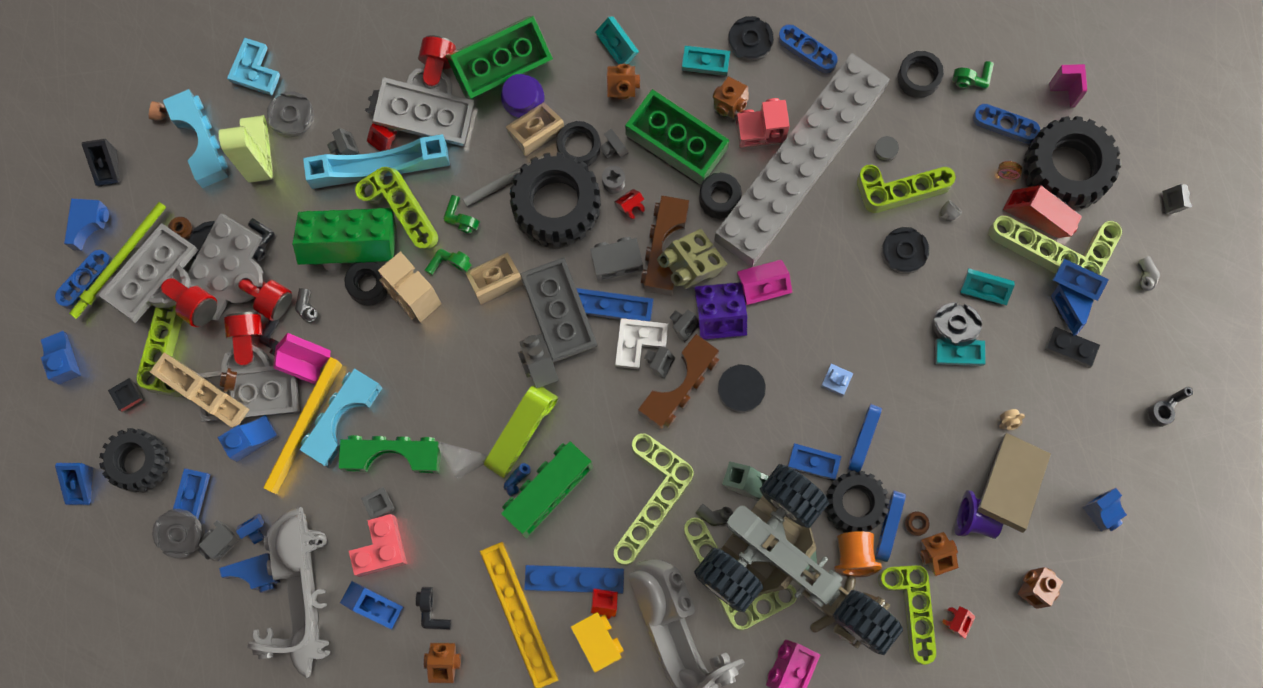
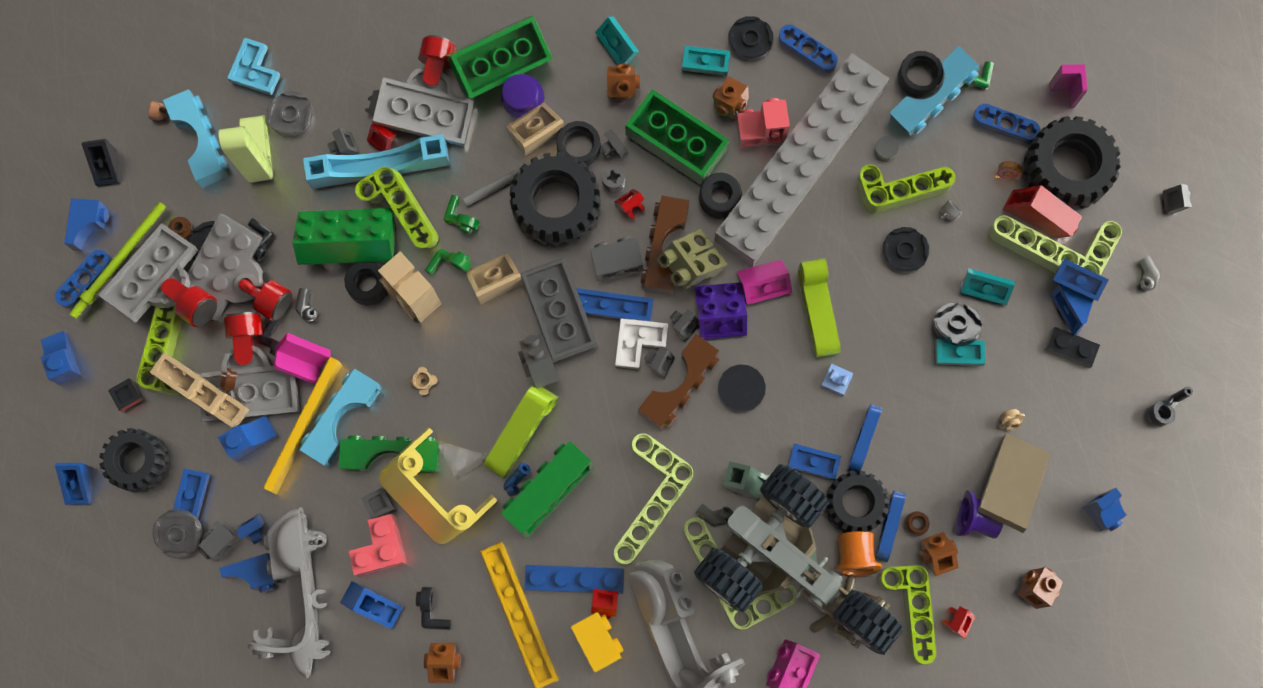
none -> light yellow windscreen [379,427,498,544]
none -> tan plate [409,367,438,396]
none -> lime beam [798,258,841,358]
none -> medium azure arch [890,46,979,136]

